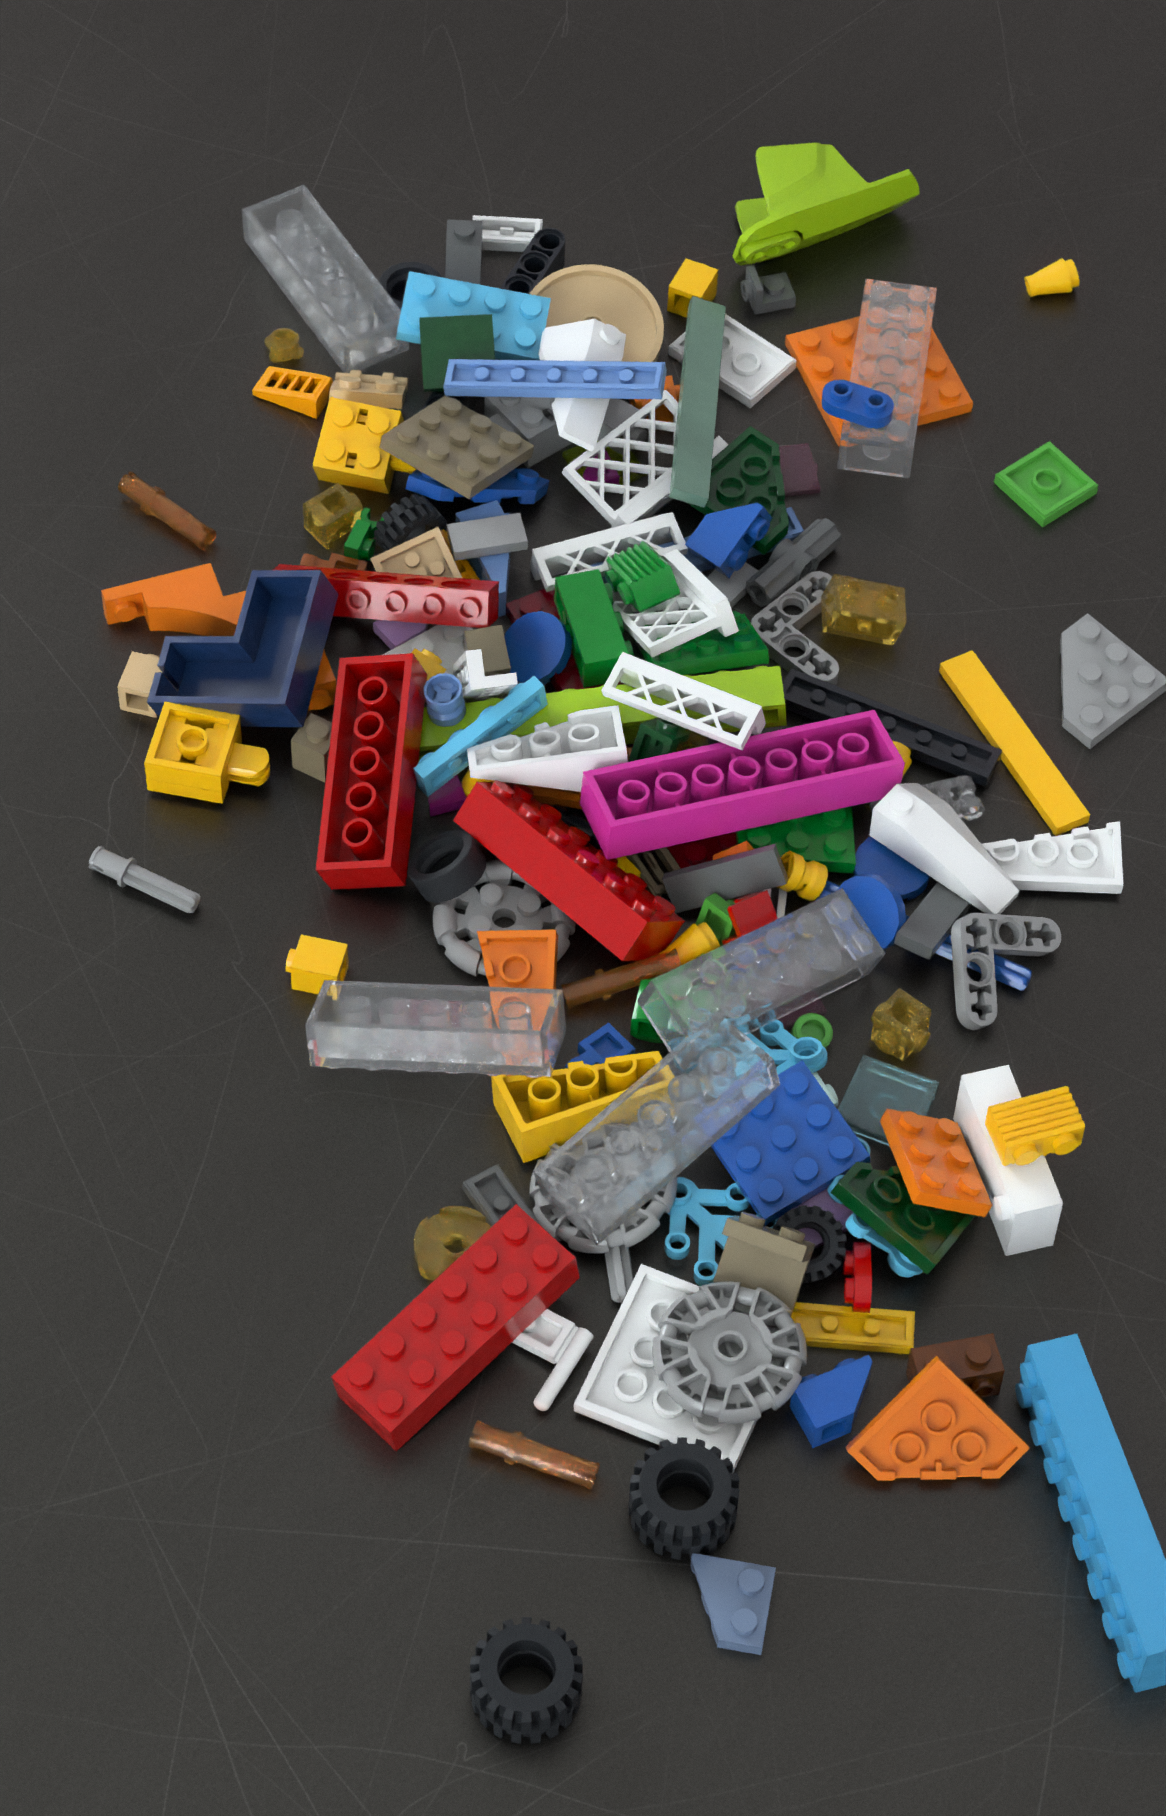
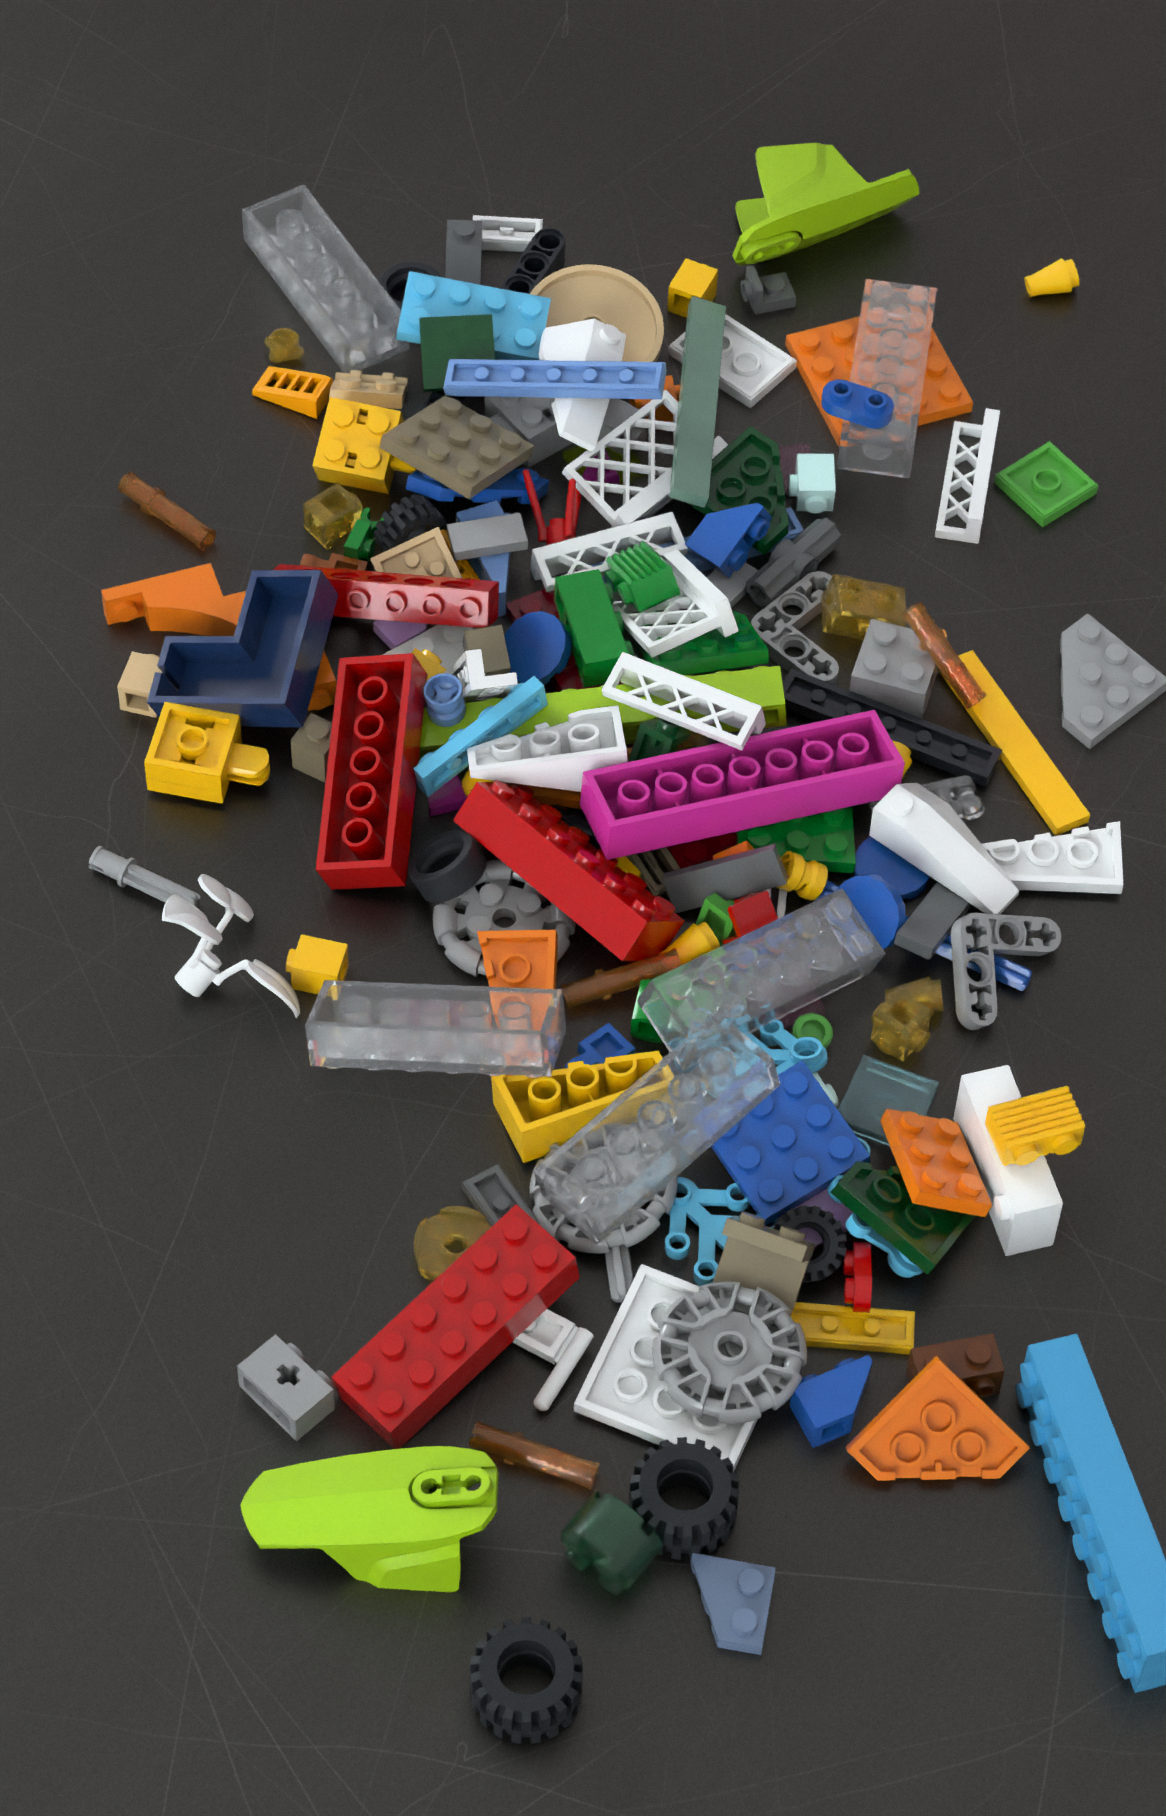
none -> white plant [162,874,300,1018]
none -> light grey brick [237,1334,335,1441]
none -> lime piece [240,1446,499,1592]
none -> red plant [522,469,582,545]
none -> clear green brick [560,1491,663,1596]
none -> light aqua brick [789,454,836,513]
none -> light grey brick [849,619,945,719]
none -> clear yellow cone [885,976,944,1016]
none -> clear orange pin [901,601,986,709]
none -> white fence [935,408,1000,544]

